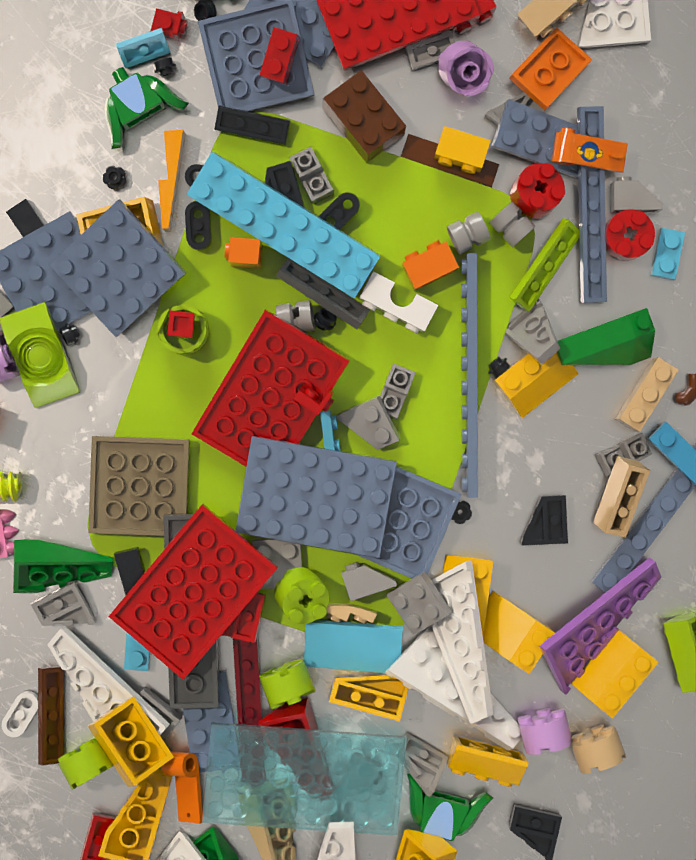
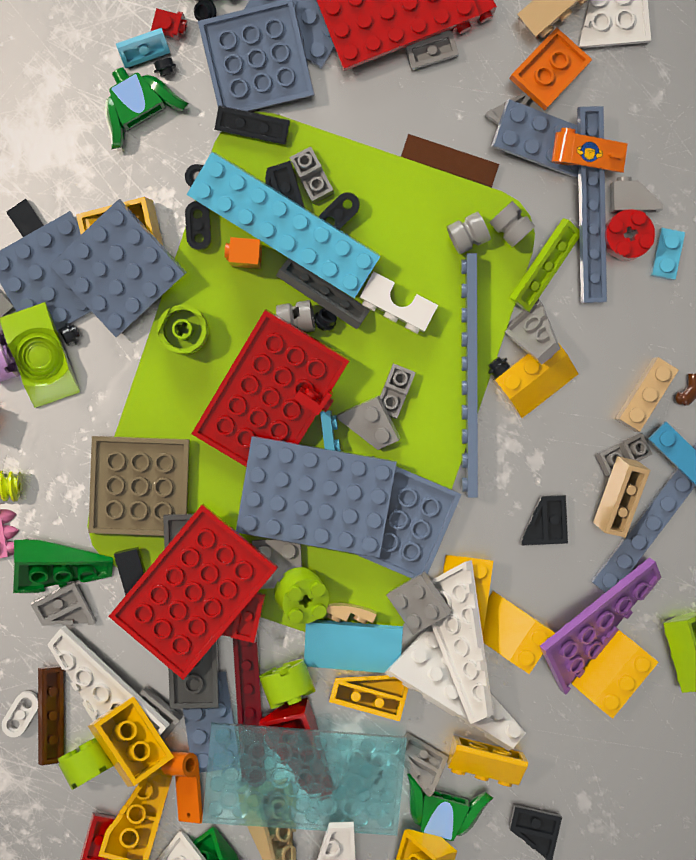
black plate [102,166,126,190] -> none
medium azure plate [124,633,150,671] -> none
light orange slope [158,129,185,232] -> none
red plate [167,311,195,338] -> none
red brick [260,27,300,85] -> none
reddish brown brick [322,70,406,163] -> none
light grey slope [341,562,397,601] -> none
orange brick [402,240,459,291] -> none
yellow brick [434,126,491,174] -> none
lavender brick [438,40,494,96] -> none
black plate [451,501,472,524] -> none
red brick [510,163,565,219] -> none
lavender brick [518,708,572,755] -> none
green wedge [557,308,655,365] -> none
tan brick [571,724,626,774] -> none

